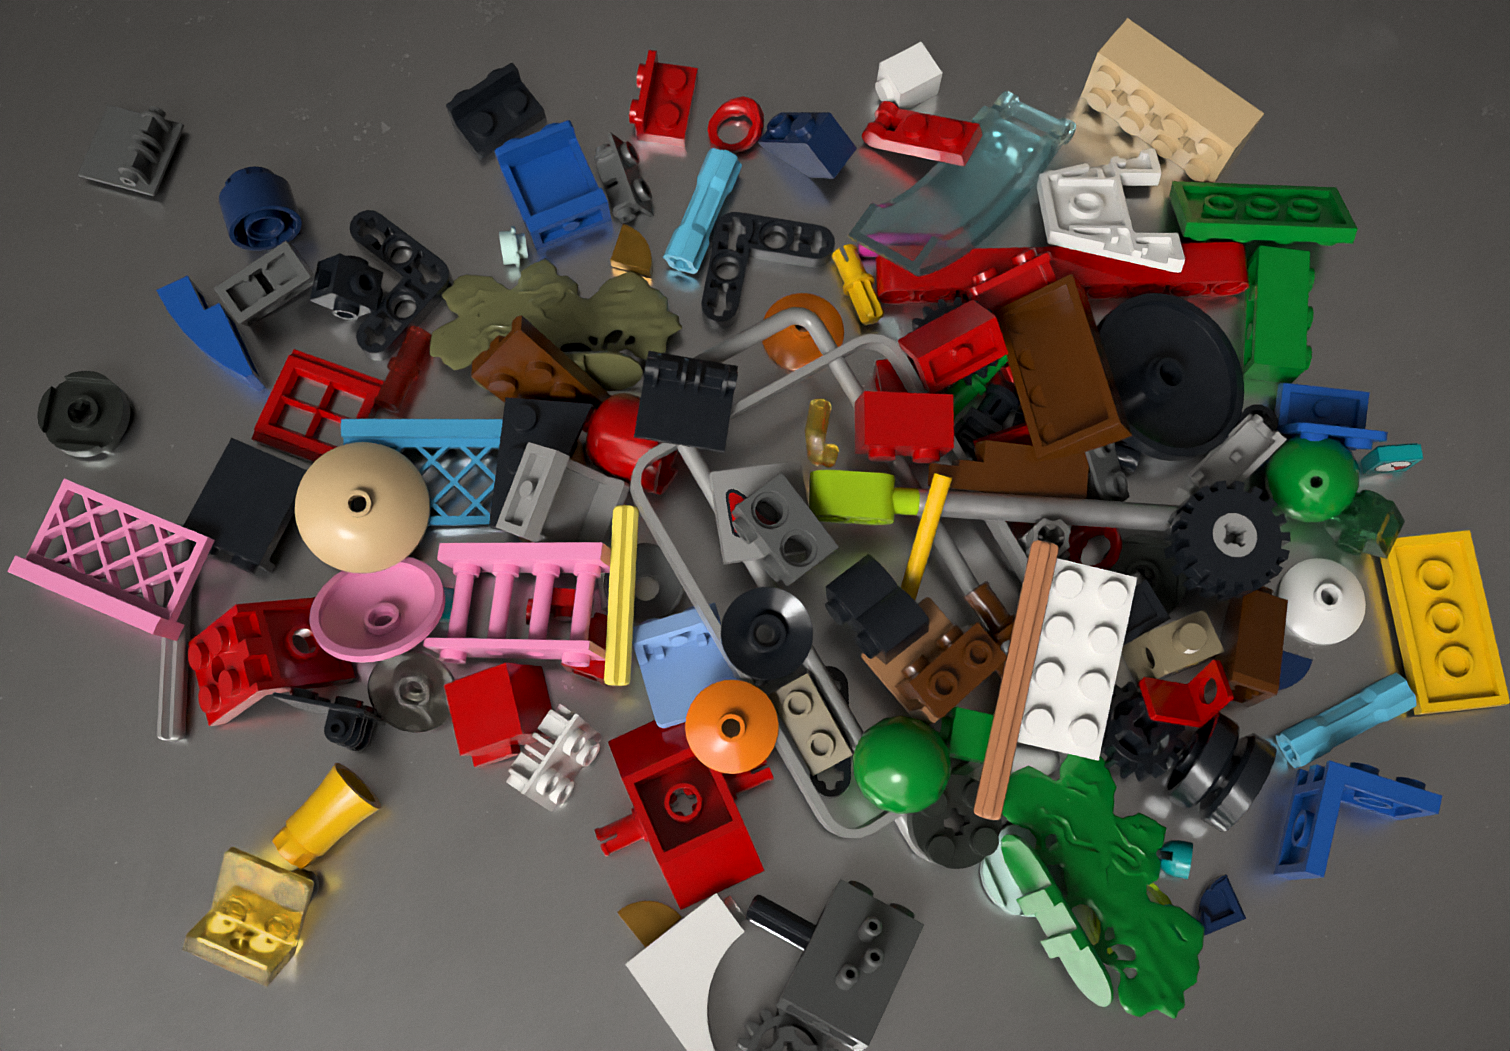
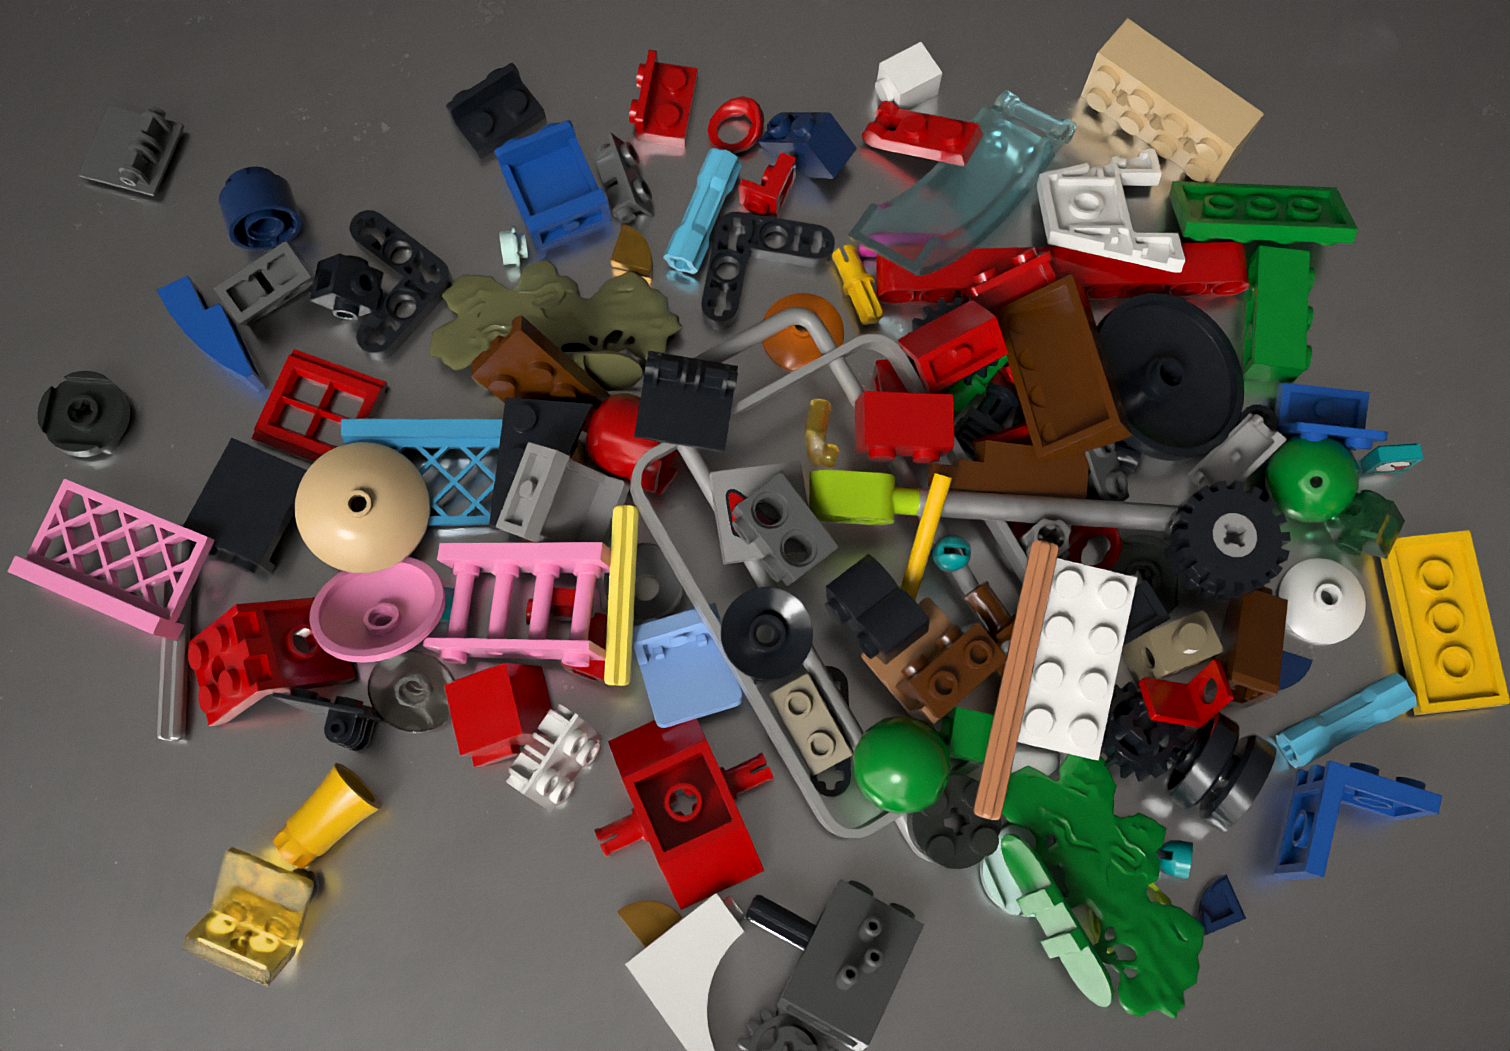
clear red pin [374,326,432,413] -> none
orange dish [685,680,779,774] -> none
none -> red bracket [738,152,796,218]
none -> teal hinge [932,535,971,572]

